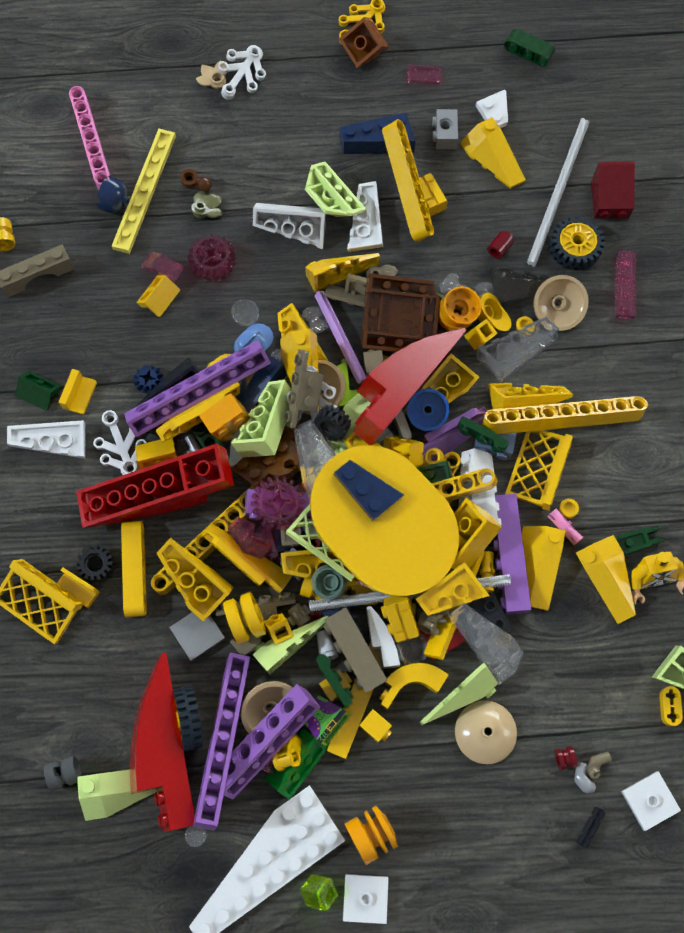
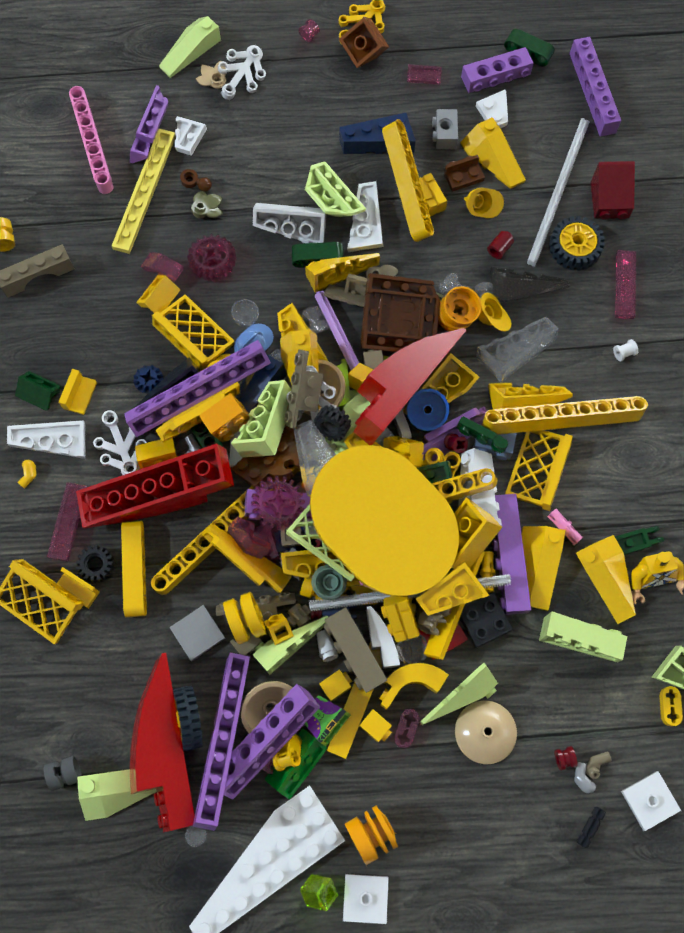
dark blue cylinder [97,175,130,214] -> none
yellow wedge [157,538,234,622] -> none
dark green hinge [316,654,354,709] -> none
dark blue wing [333,460,404,521] -> none
clear wedge [448,603,524,685] -> none
yellow brick [464,319,498,350] -> none
yellow tile [515,316,534,336] -> none
tan dish [534,275,588,331] -> none
yellow tile [558,499,579,519] -> none
none -> yellow arm [17,460,37,489]
none -> clear pink plate [47,482,87,562]
none -> medium lavender wedge [130,85,168,163]
none -> yellow fence [152,295,235,371]
none -> yellowish green wedge [159,16,221,78]
none -> white wing [175,116,207,156]
none -> dark green beam [291,242,344,268]
none -> clear pink wheel [299,19,320,42]
none -> yellow panel [348,363,373,390]
none -> clear pink beam [394,709,419,748]
none -> reddish brown bracket [444,155,485,192]
none -> dark red bush [444,433,468,453]
none -> medium lavender brick [461,47,533,93]
none -> yellow piece [464,188,504,218]
none -> yellowish green wedge [539,612,627,663]
none -> medium lavender brick [570,37,621,136]
none -> white bush [613,339,638,361]

